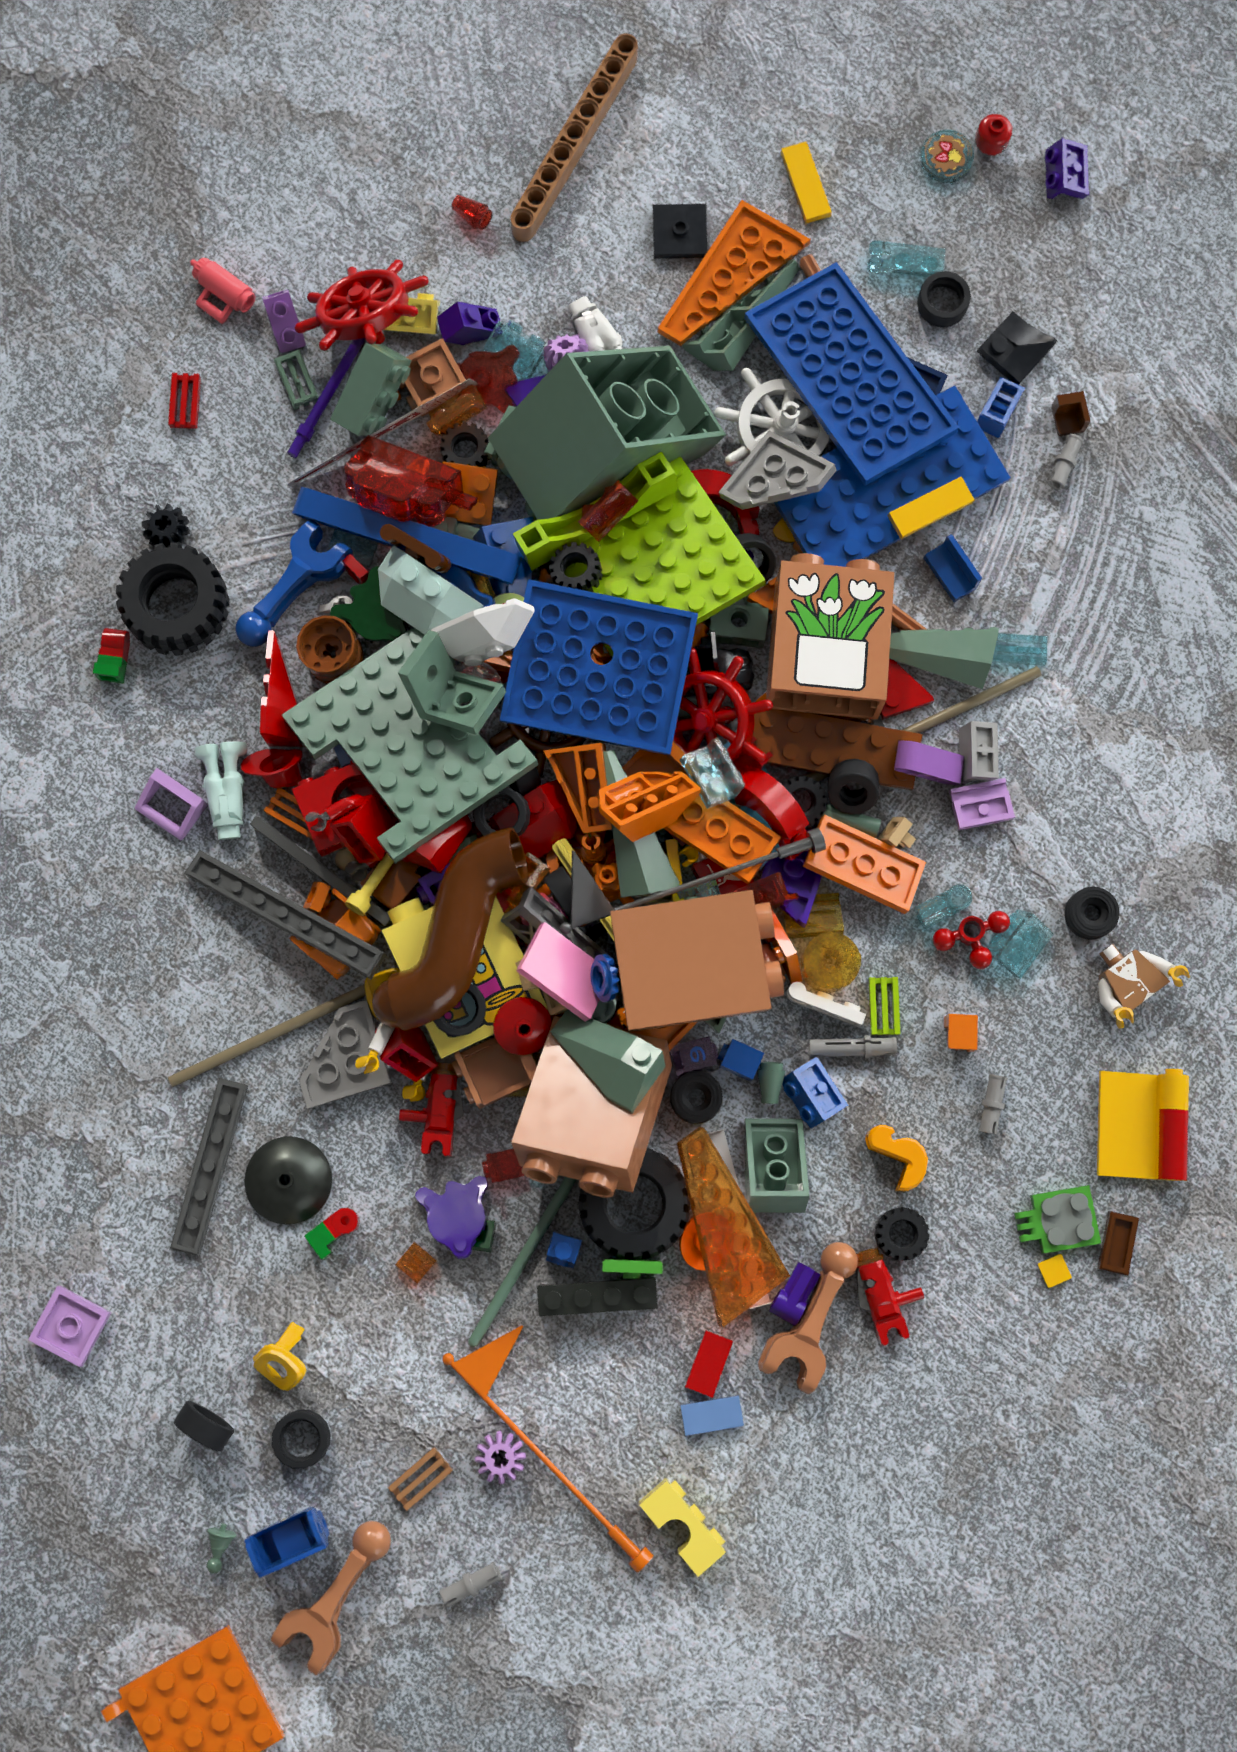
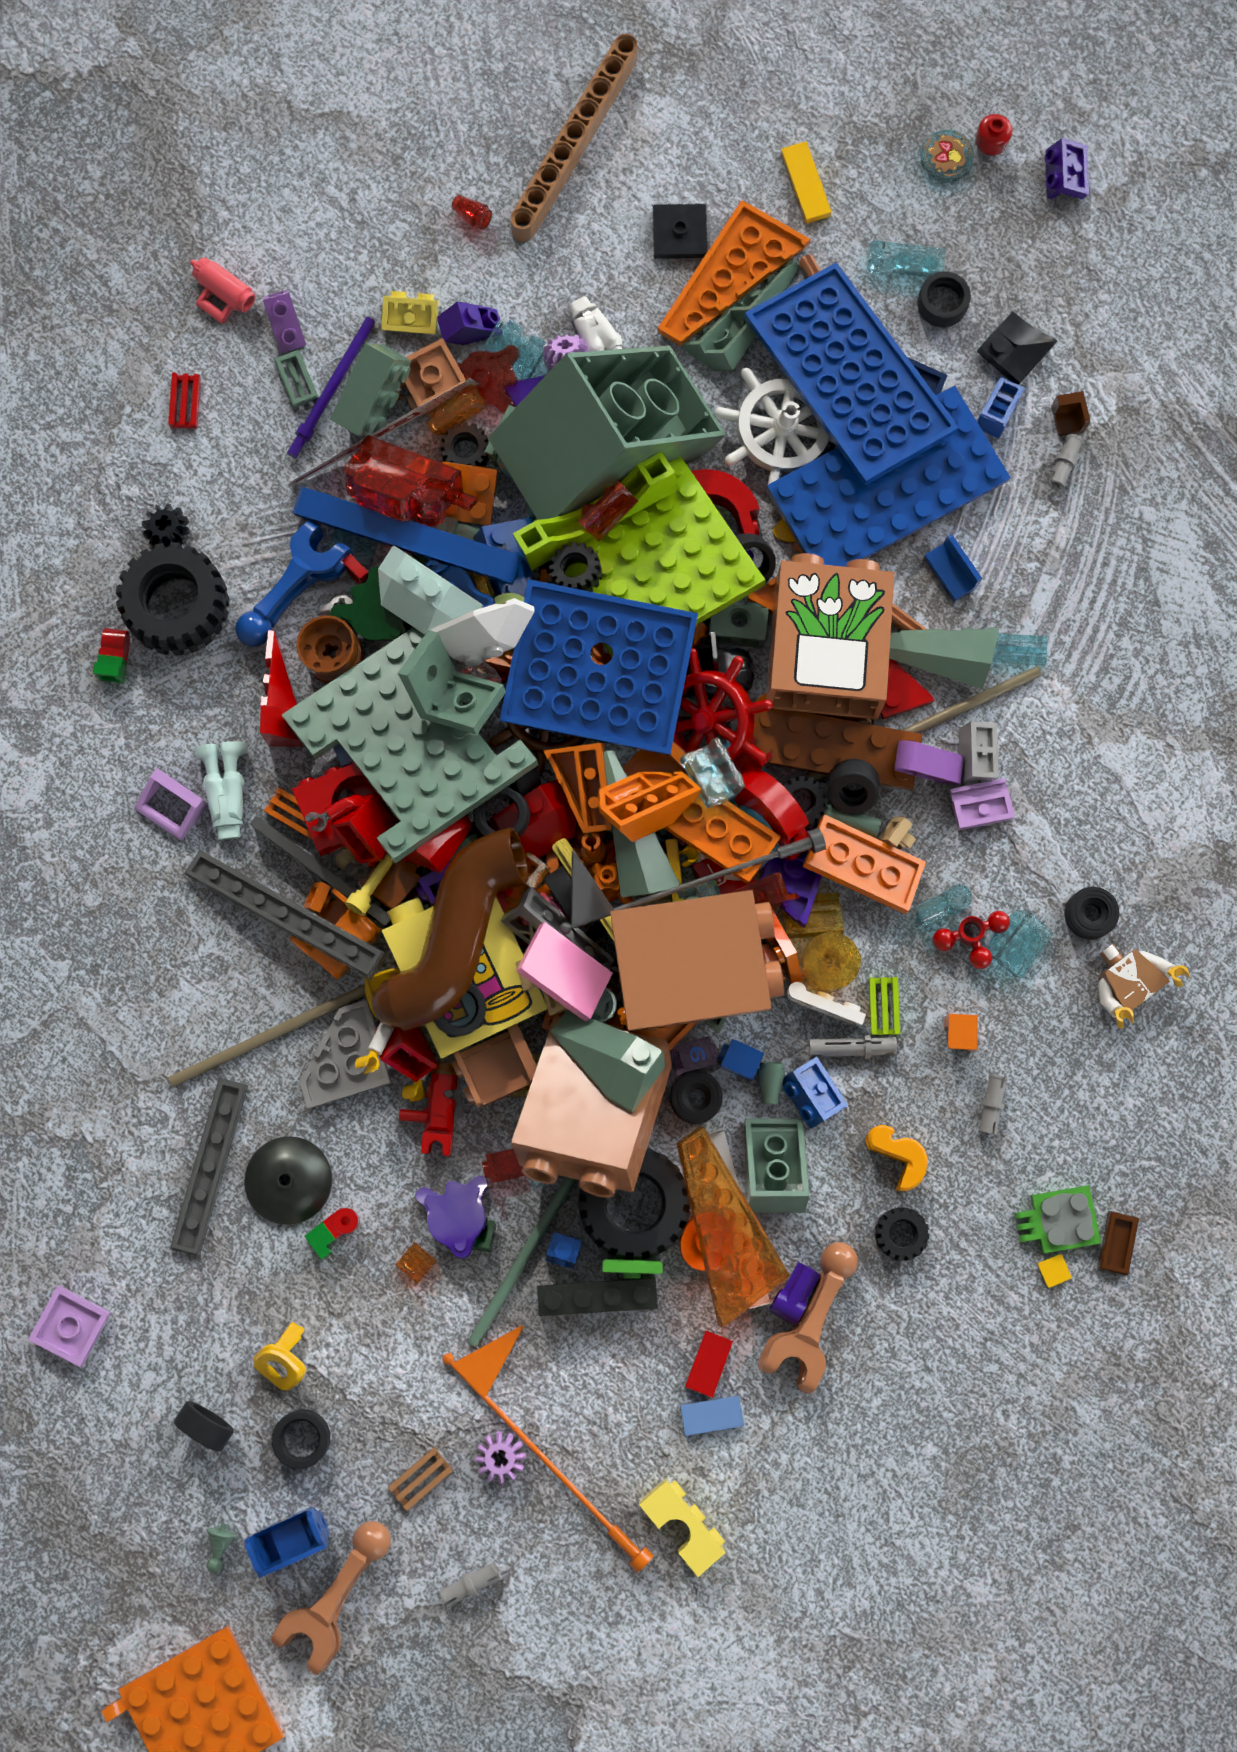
red piece [241,749,303,788] -> none
red piece [295,259,429,351] -> none
reddish brown plate [380,524,451,573] -> none
red dish [493,997,552,1055] -> none
blue gear [590,954,619,1002] -> none
light grey plate [719,430,837,510] -> none
red piece [856,1247,924,1346] -> none
yellow tile [887,476,975,539] -> none
yellow door [1097,1069,1189,1181] -> none

